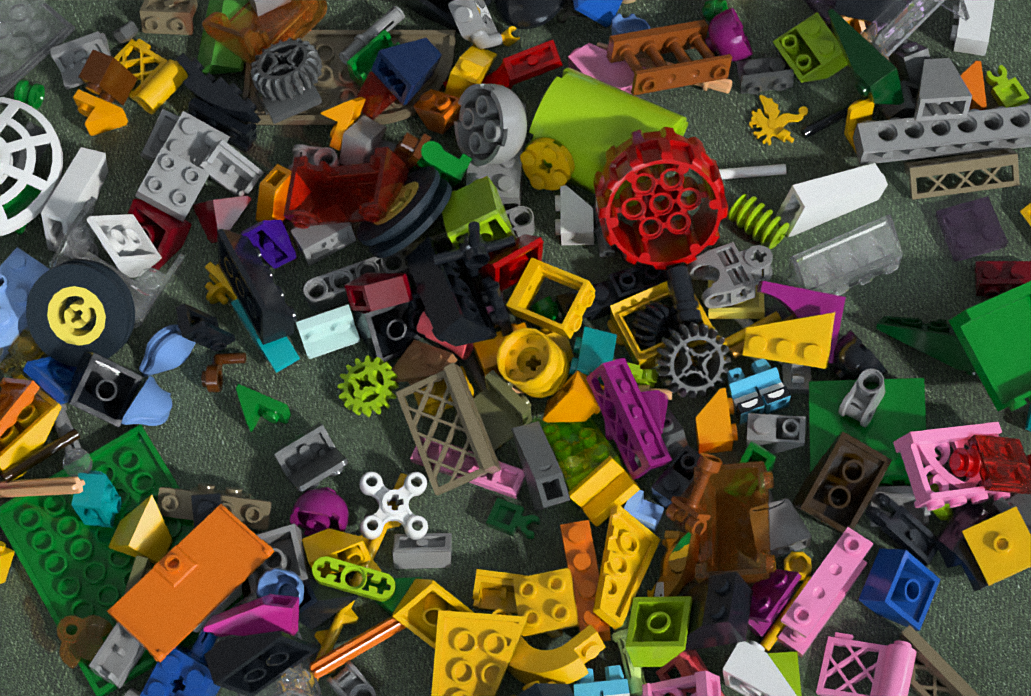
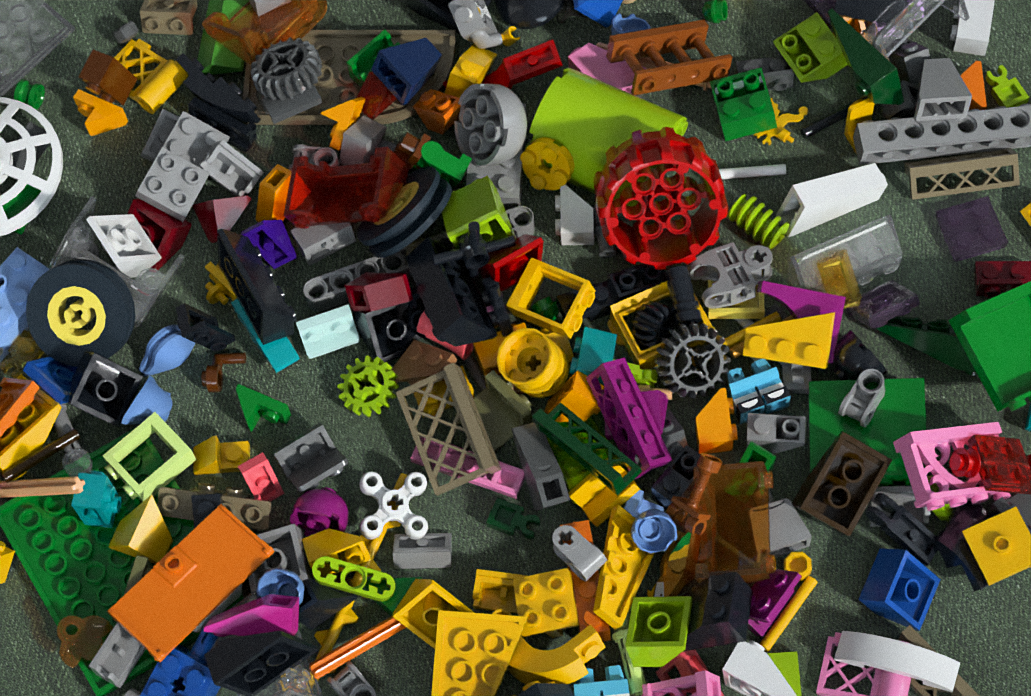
white slope [41,147,108,256] -> none
light grey bracket [50,31,111,90] -> none
light grey pin [339,6,405,66] -> none
magenta cylinder [705,7,753,62] -> none
bright pink fence [777,527,873,658] -> none
none -> yellowish green window [103,412,196,502]
none -> yellow slope [193,435,250,475]
none -> coral hinge [238,452,285,502]
none -> dark green fence [532,402,642,495]
none -> light grey piece [552,525,607,582]
none -> medium blue hair [631,509,677,553]
none -> green slope [710,67,777,142]
none -> clear yellow slope [816,249,861,309]
none -> white slope [834,631,960,692]
none -> clear purple plate [844,279,920,329]

